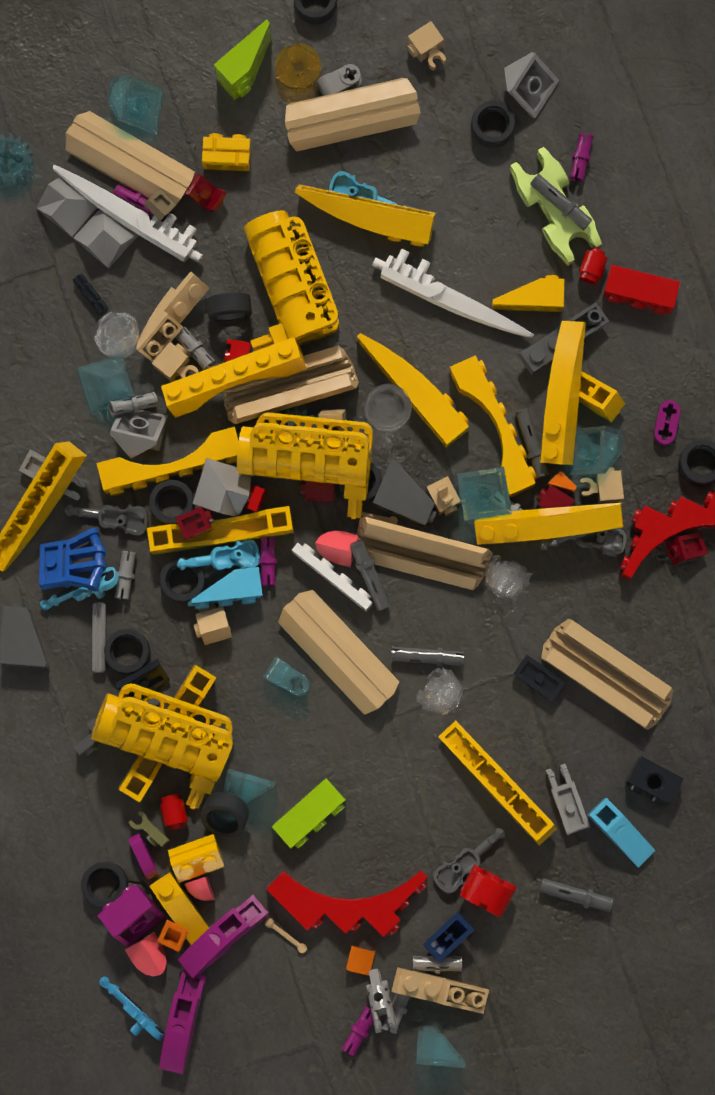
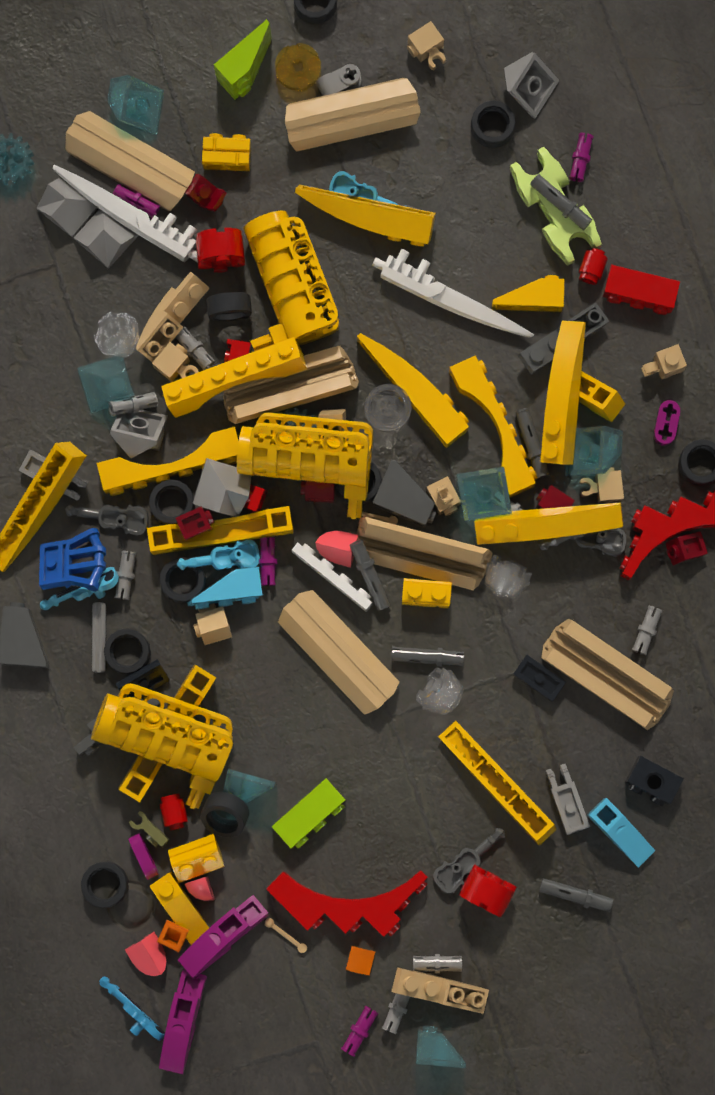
black axle [73,274,109,315] -> none
magenta slope [97,884,166,947] -> none
dark tan plate [144,188,176,221] -> none
clear light blue piece [263,656,310,696] -> none
light grey hinge [366,969,397,1033] -> none
dark blue slope [423,912,475,963] -> none
orange slope [546,471,577,494] -> none
none -> red brick [196,228,245,273]
none -> yellow brick [402,578,452,609]
none -> light grey pin [632,605,663,656]
none -> tan brick [641,344,687,380]

